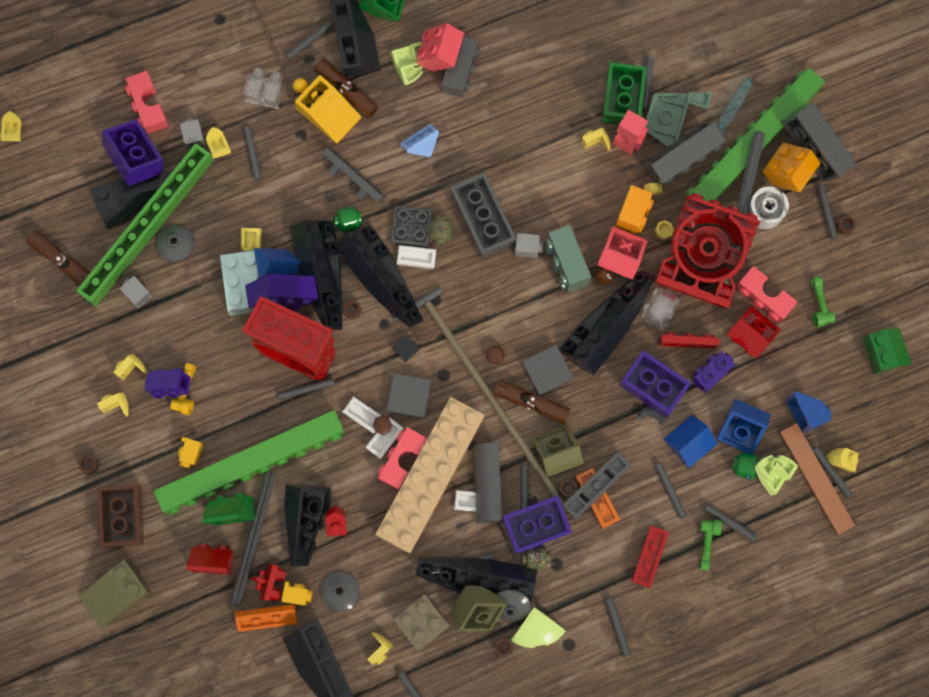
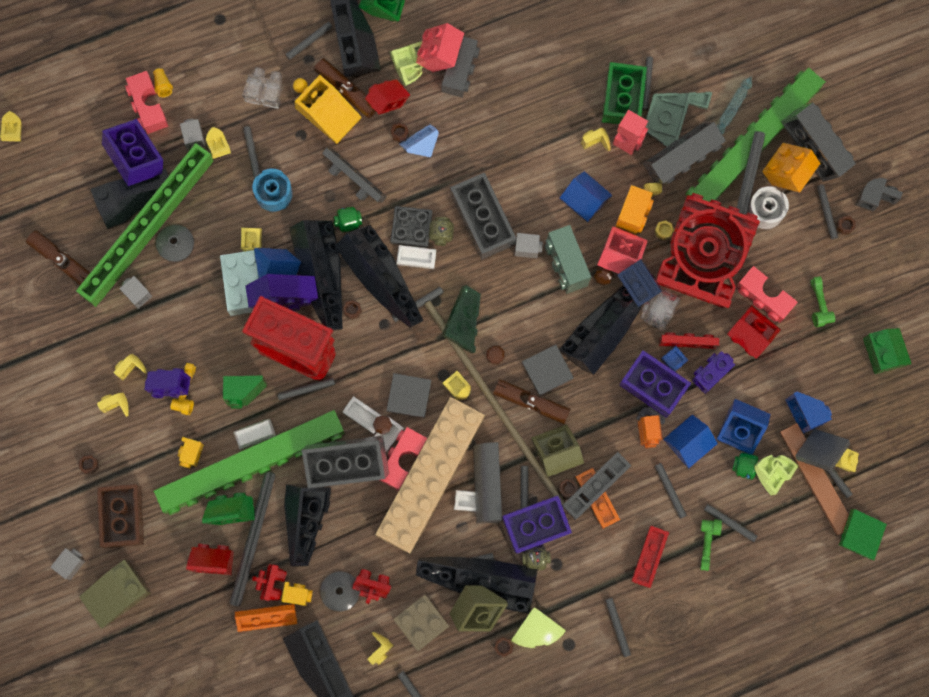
red plate [325,505,347,536] -> none
black tile [392,335,419,363] -> none
dark grey dish [496,589,531,622] -> none
none -> light grey brick [50,548,85,580]
none -> yellow cone [153,69,173,98]
none -> green slope [223,376,267,409]
none -> white tile [233,418,276,450]
none -> dark azure brick [252,169,293,212]
none -> dark grey brick [302,436,389,488]
none -> red hips [352,569,391,604]
none -> red brick [365,79,410,115]
none -> reddish brown tile [390,122,409,142]
none -> clear green wing [442,285,481,354]
none -> light yellow plate [443,371,471,400]
none -> blue slope [560,171,612,223]
none -> dark blue plate [617,259,662,307]
none -> orange brick [638,415,662,448]
none -> blue tile [661,346,688,372]
none -> dark grey tile [795,429,850,472]
none -> green tile [839,509,887,560]
none -> dark grey brick [856,178,903,211]

